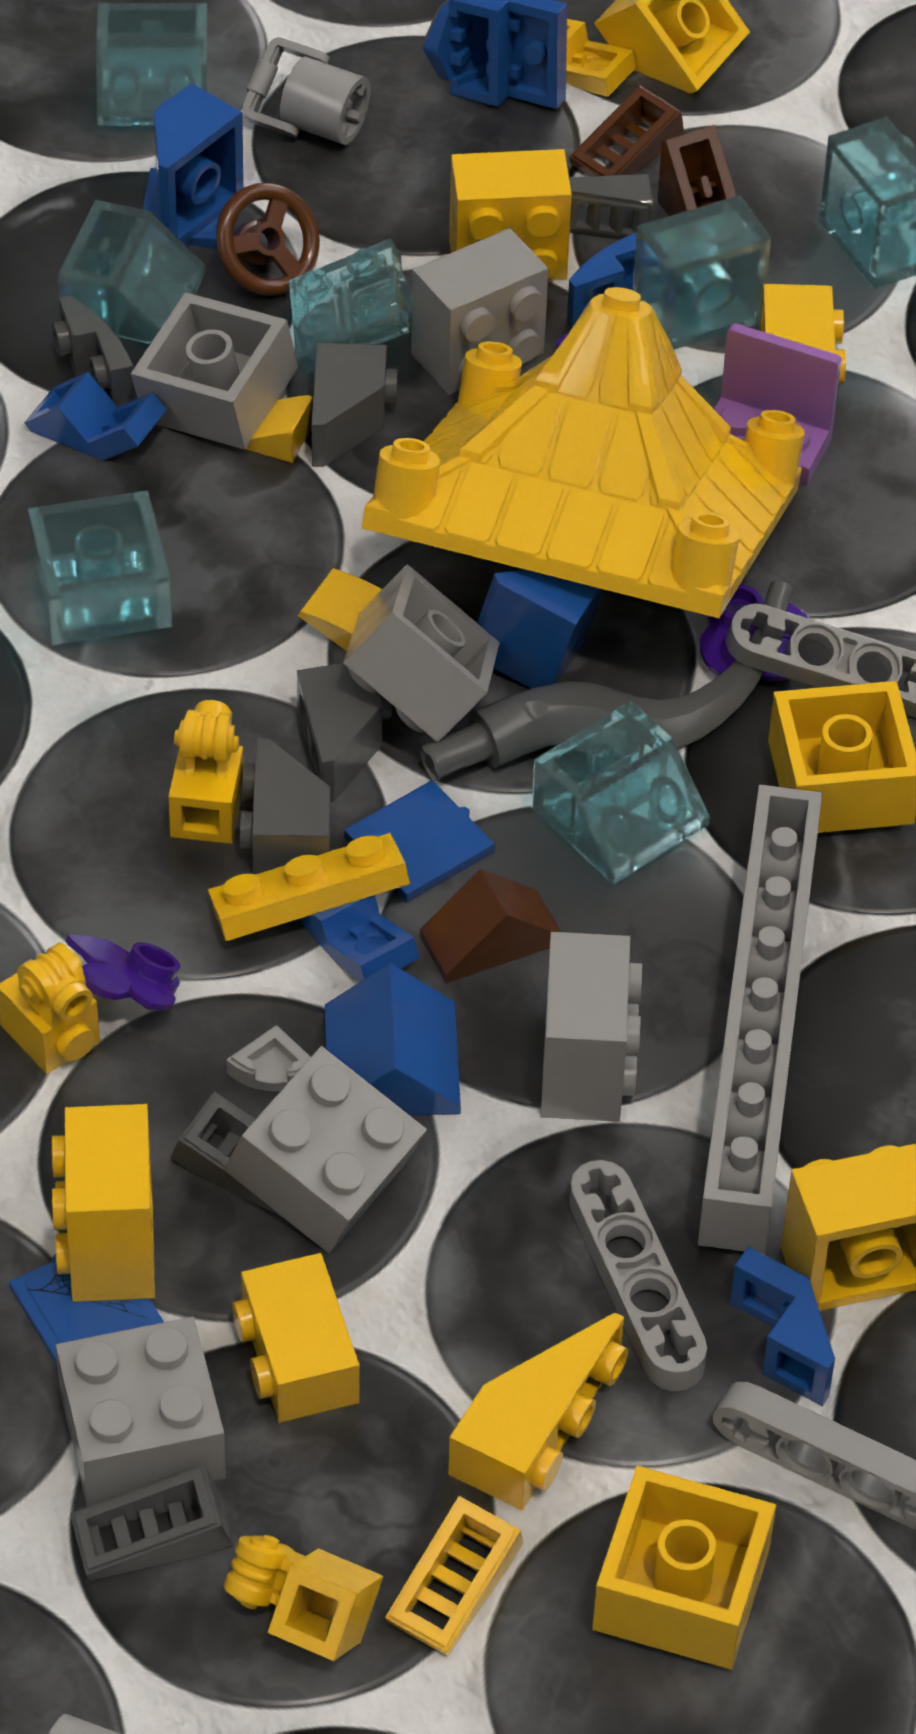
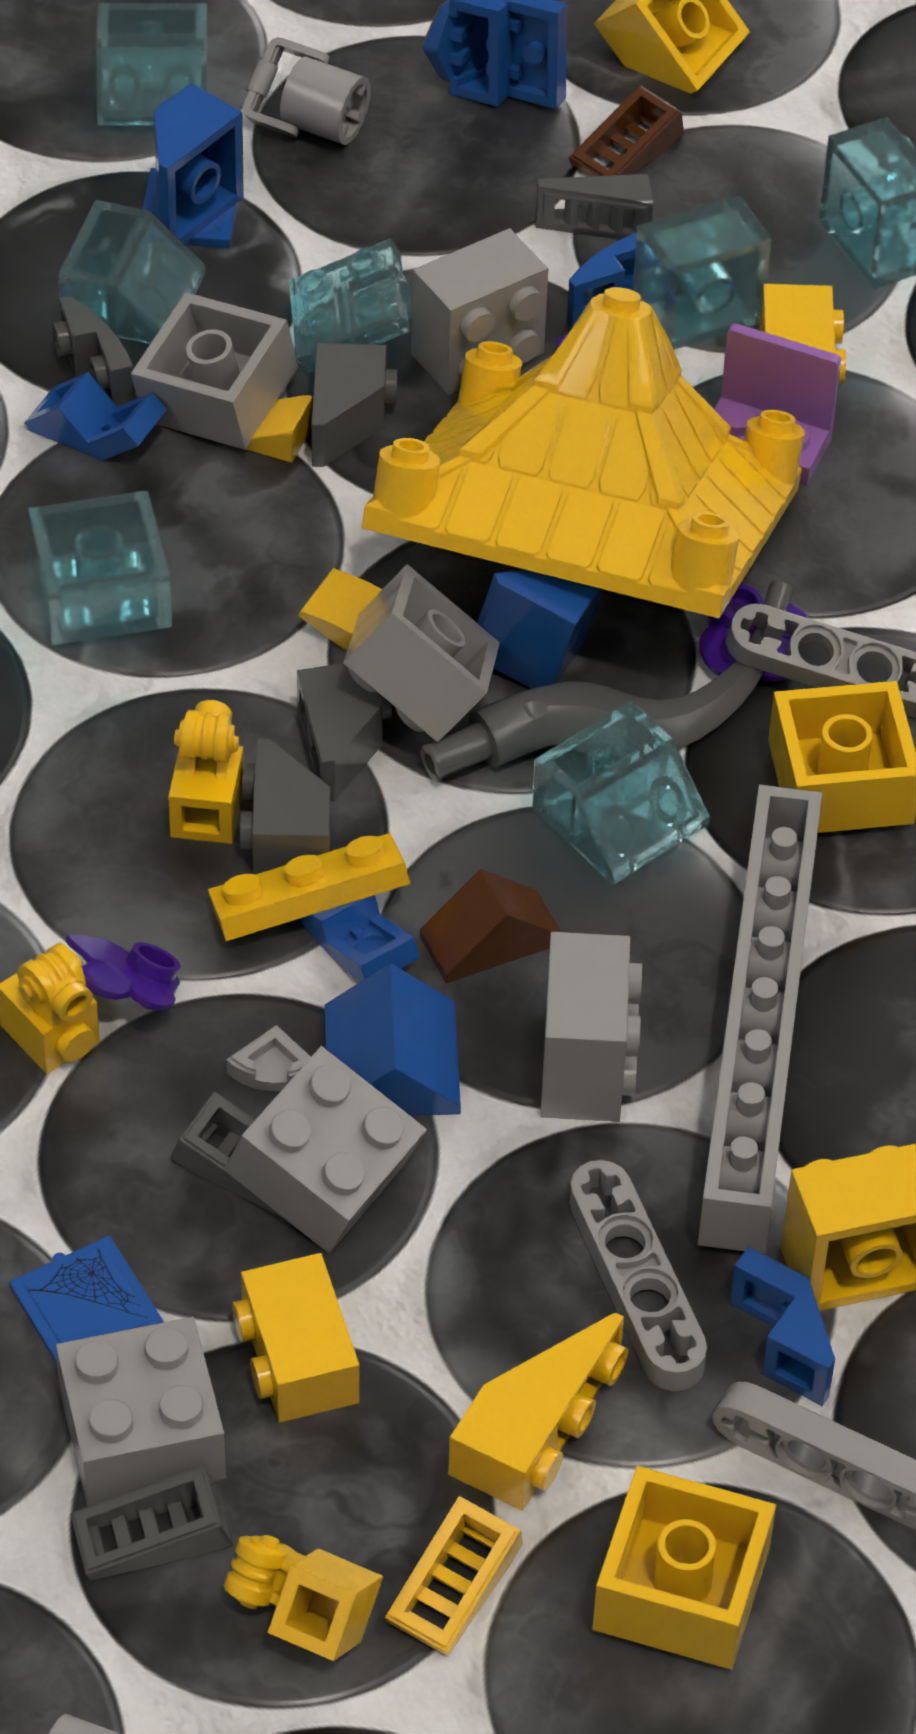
yellow brick [52,1104,155,1302] -> none
reddish brown piece [216,183,320,296] -> none
blue piece [344,780,495,902] -> none
yellow brick [449,149,572,281] -> none
yellow slope [566,19,637,97] -> none
reddish brown slope [657,125,747,249] -> none

